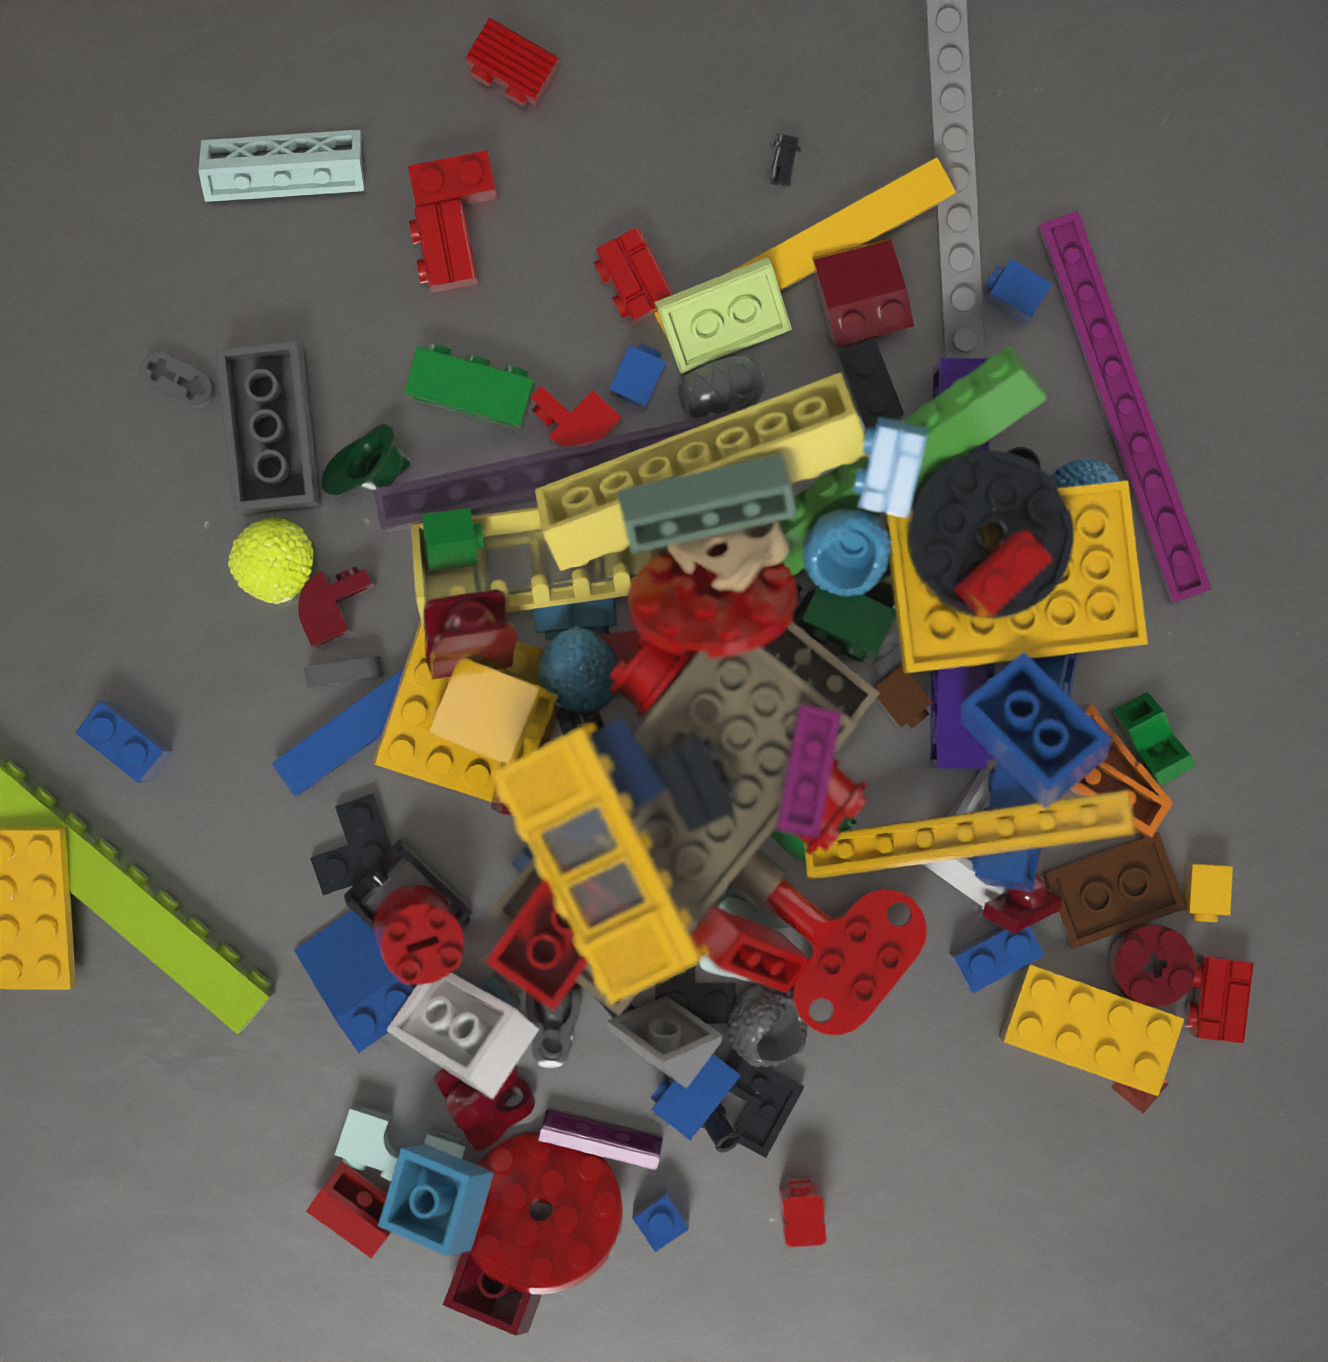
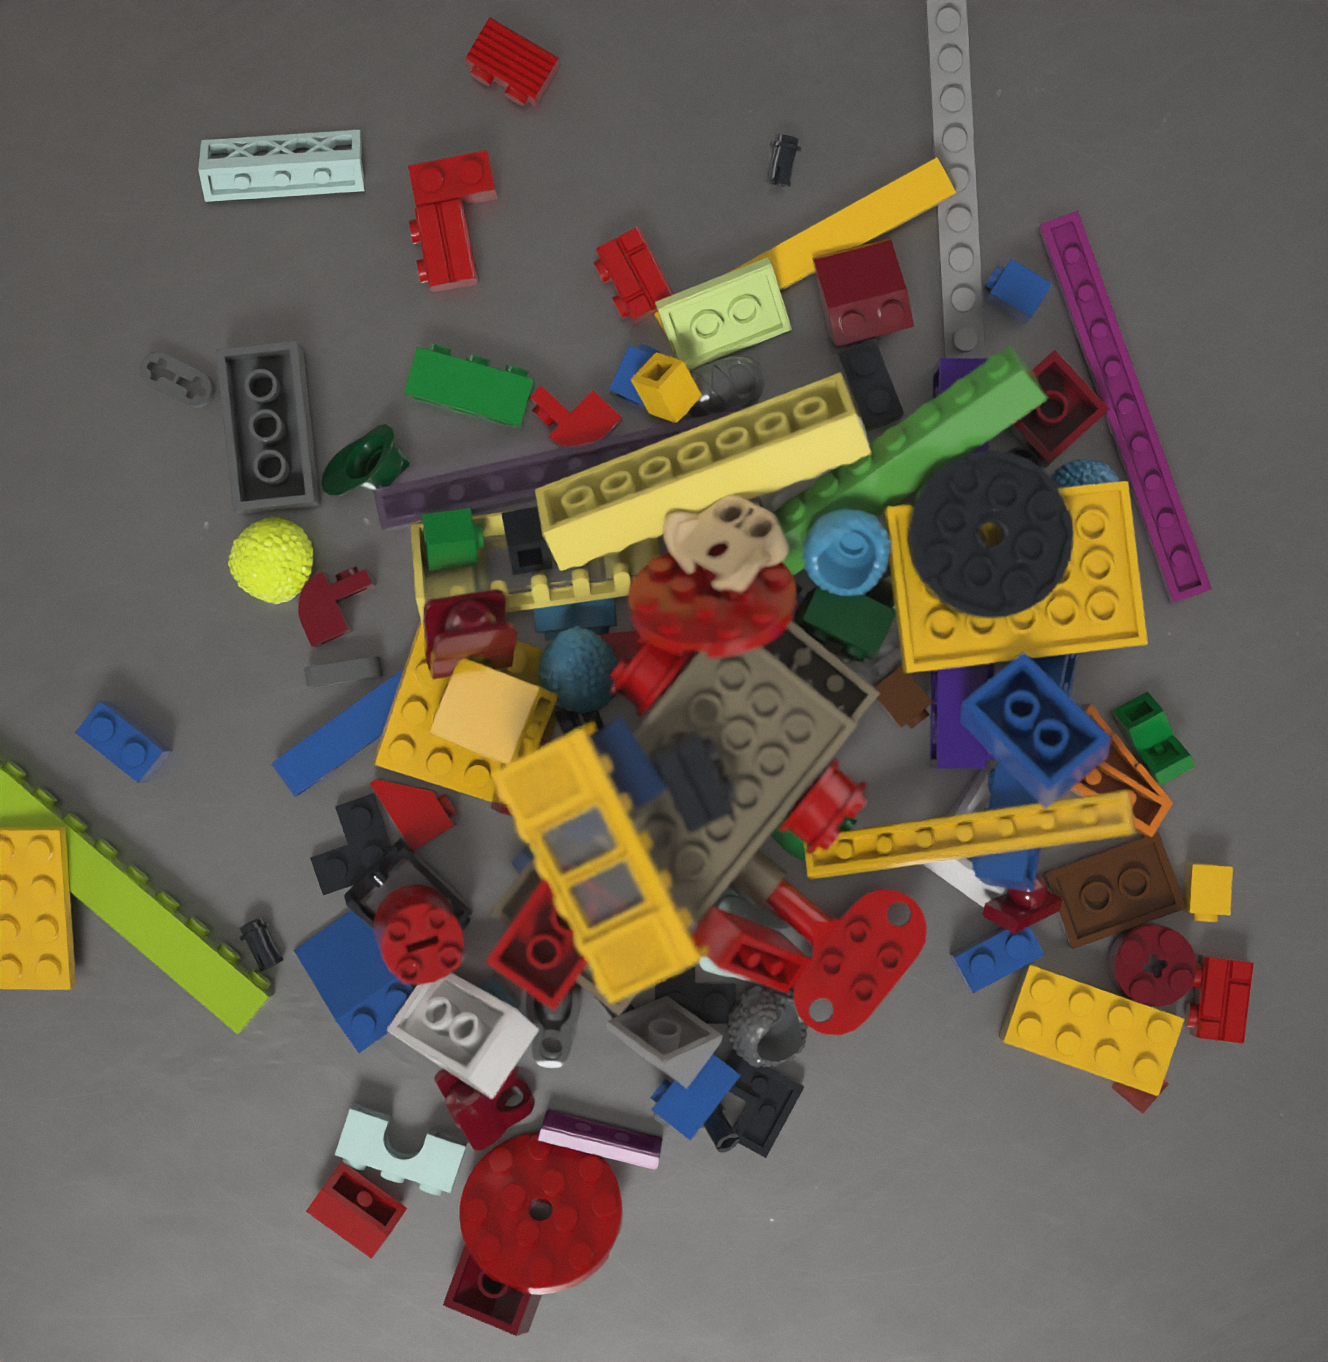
dark azure brick [378,1144,494,1256] -> none
sand green brick [617,453,797,554] -> none
blue brick [632,1188,689,1252] -> none
magenta tile [775,704,841,838] -> none
red brick [779,1177,827,1248] -> none
brick [853,418,928,517] -> none
red brick [955,530,1052,617] -> none
none -> black pin [239,917,284,972]
none -> red slope [369,778,458,851]
none -> black brick [501,506,553,575]
none -> yellow brick [630,352,702,423]
none -> dark red brick [1008,350,1110,469]

